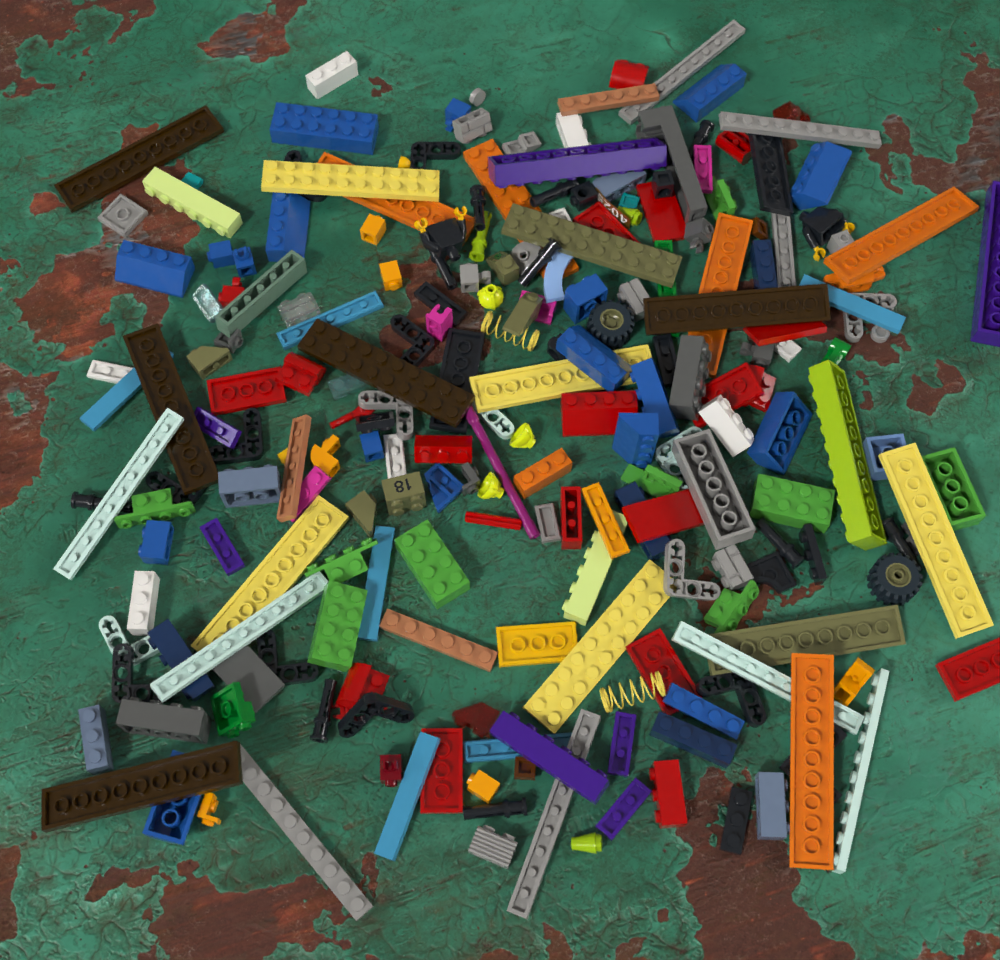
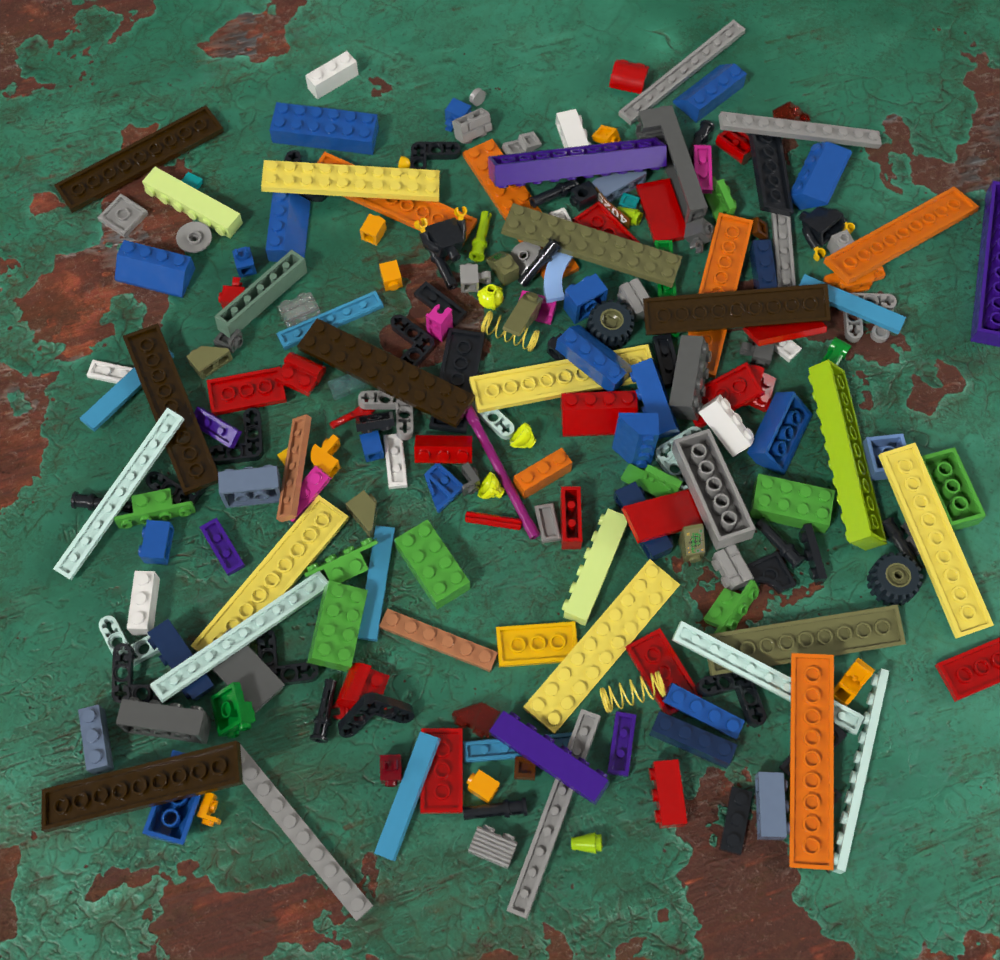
clear light blue plate [192,283,223,323] -> none
blue brick [207,240,235,268] -> none
olive brick [381,471,427,516] -> none
black pin [470,184,486,231] -> none
nougat plate [557,83,660,116] -> none
light orange tile [581,482,630,559] -> none
dark purple plate [595,777,652,841] -> none
black brick [651,170,675,199] -> none
light grey beam [663,539,721,601] -> none
none -> light grey dish [176,222,212,253]
none -> light orange bracket [592,125,621,143]
none -> olive slope [678,523,705,563]

